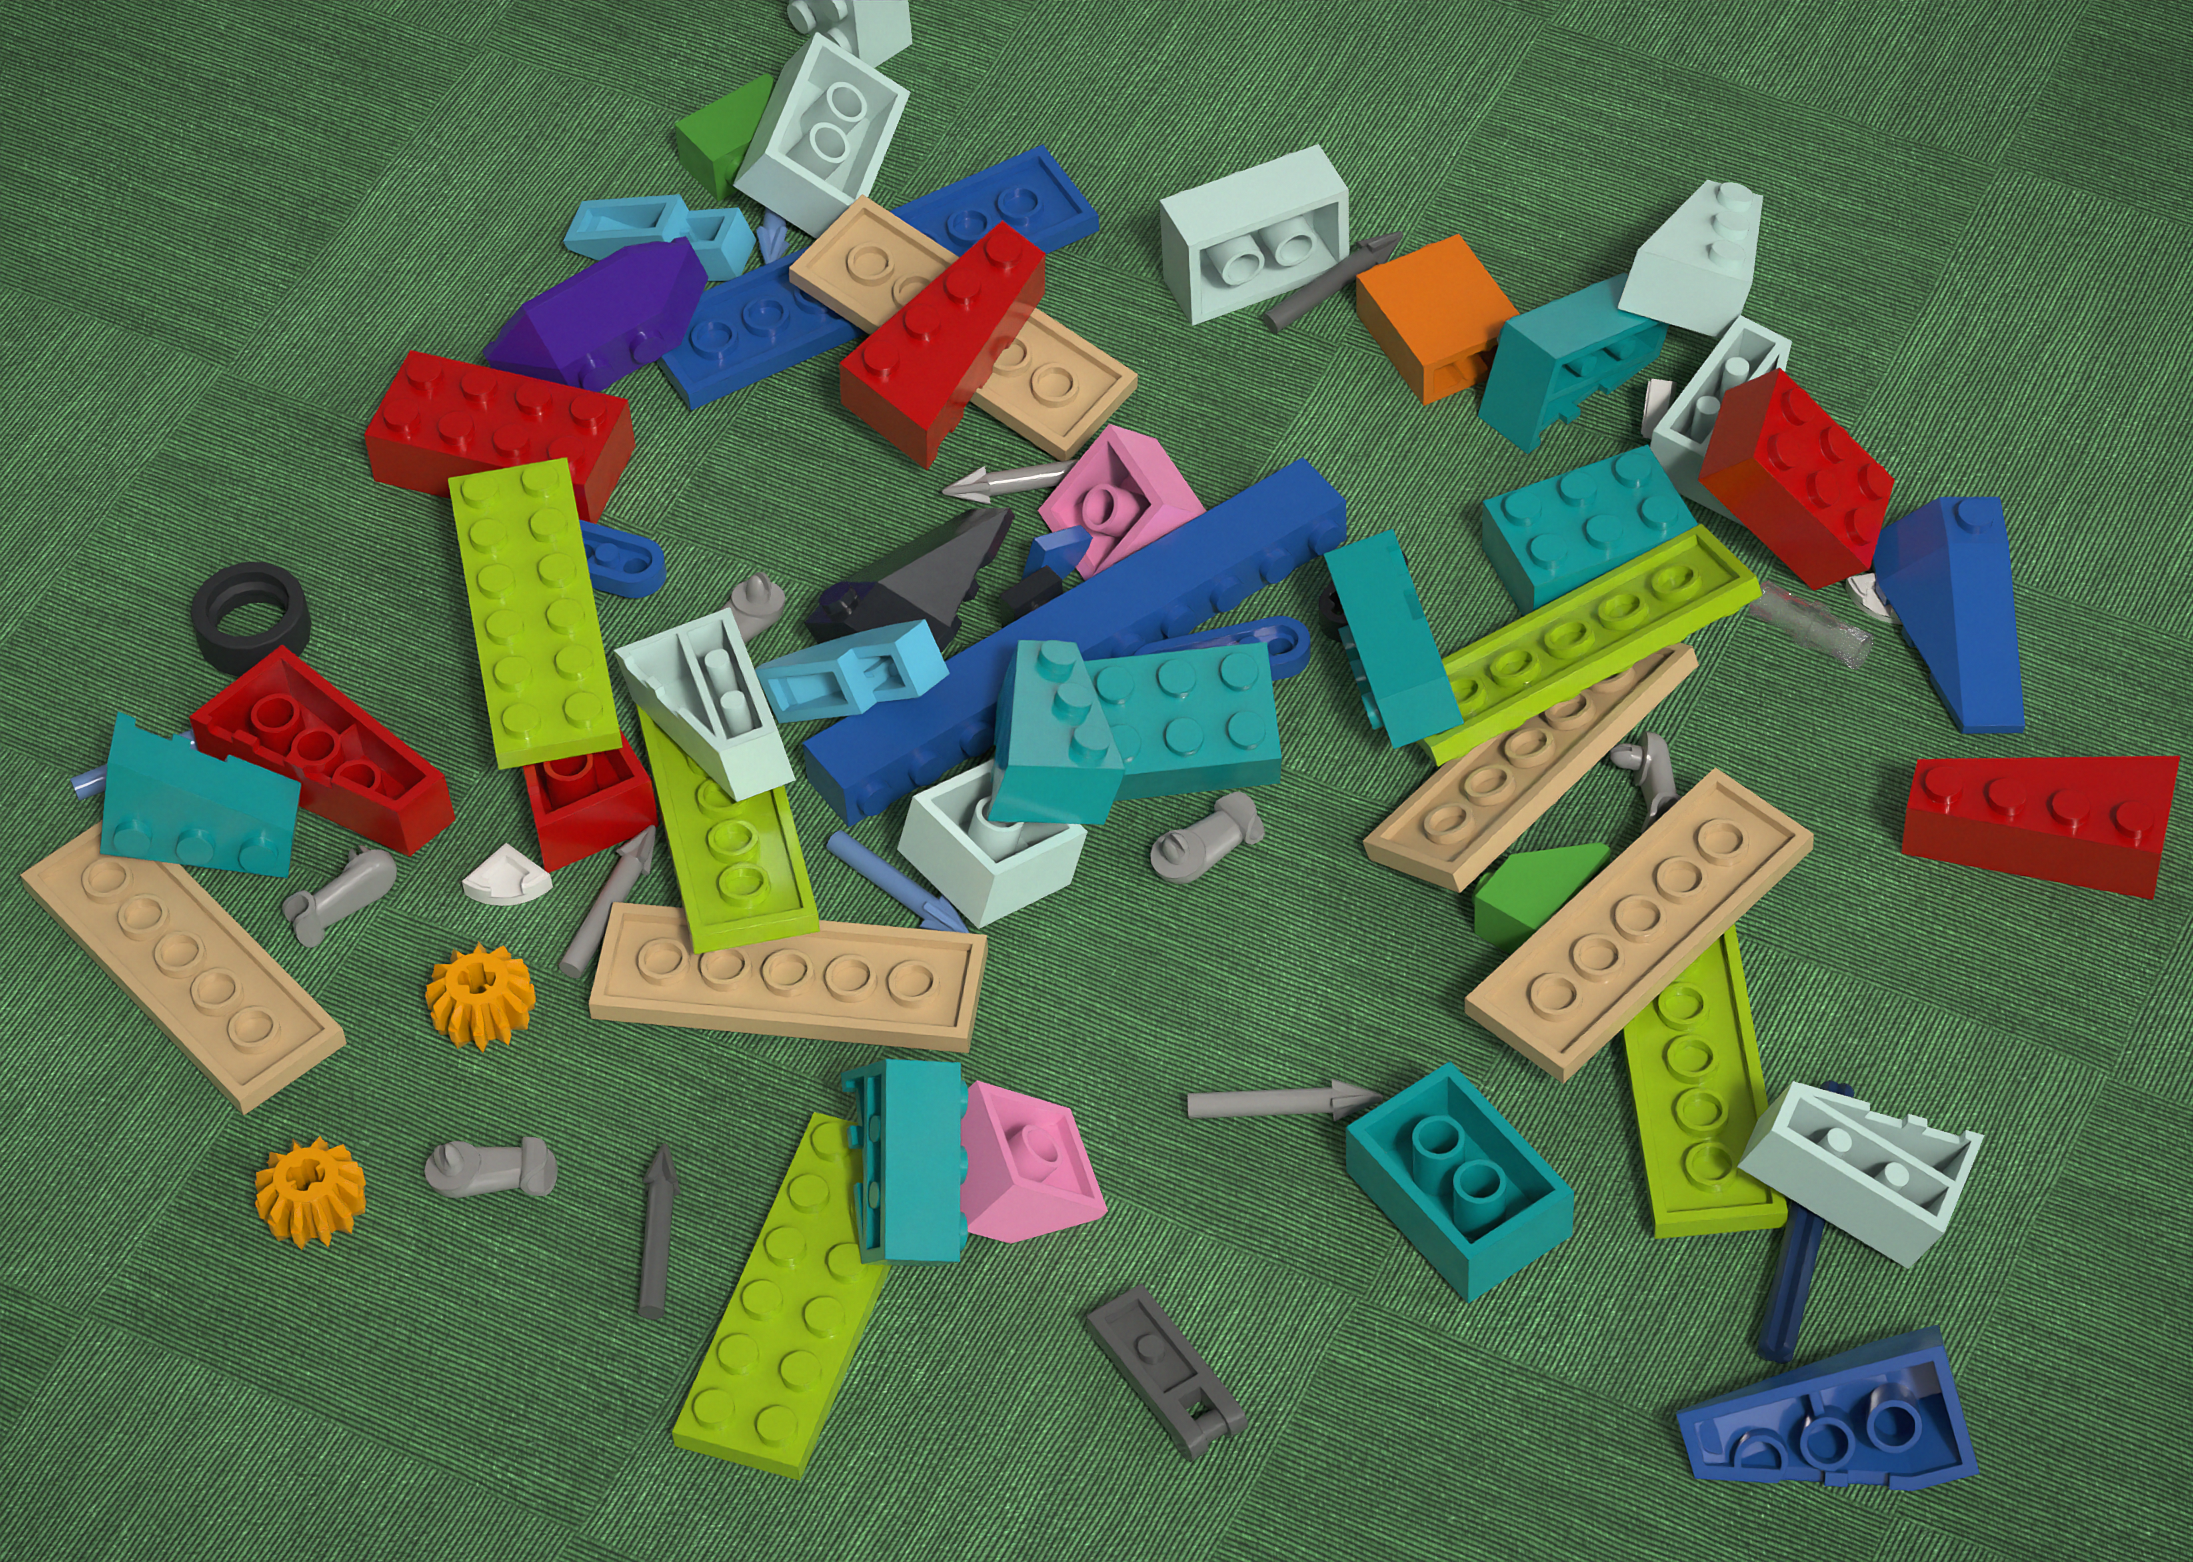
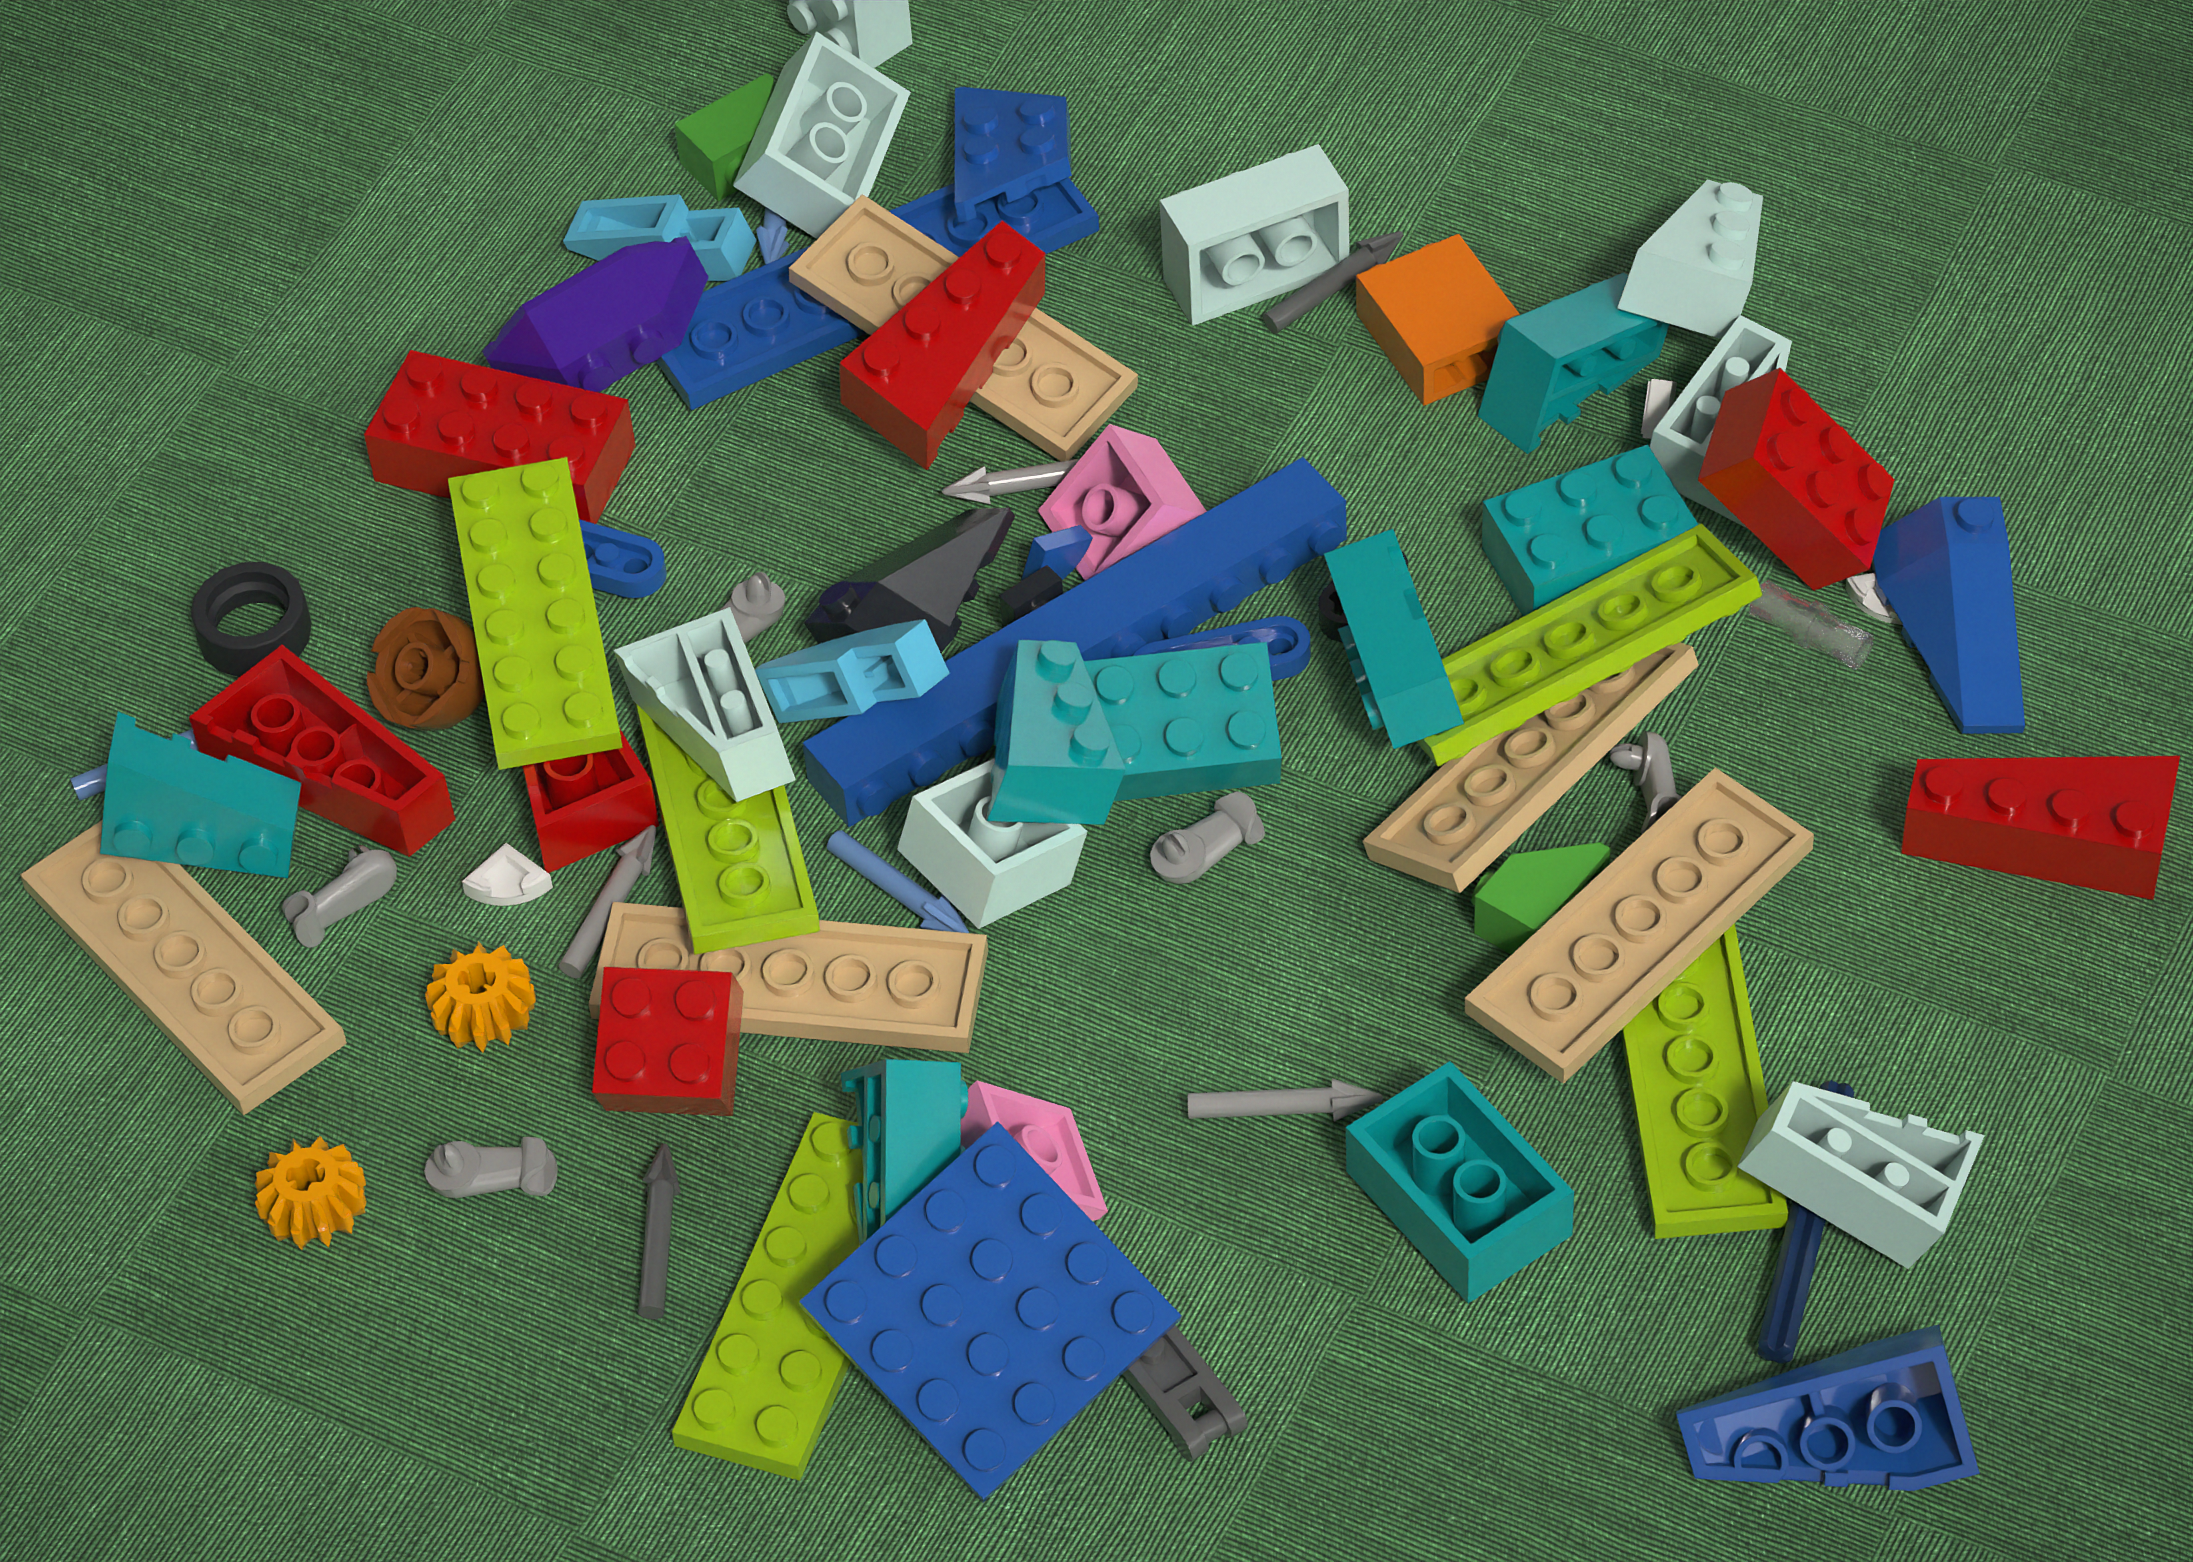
none -> dark orange cylinder [367,607,485,731]
none -> red brick [592,967,744,1116]
none -> blue plate [799,1121,1182,1503]
none -> blue wing [955,87,1072,222]

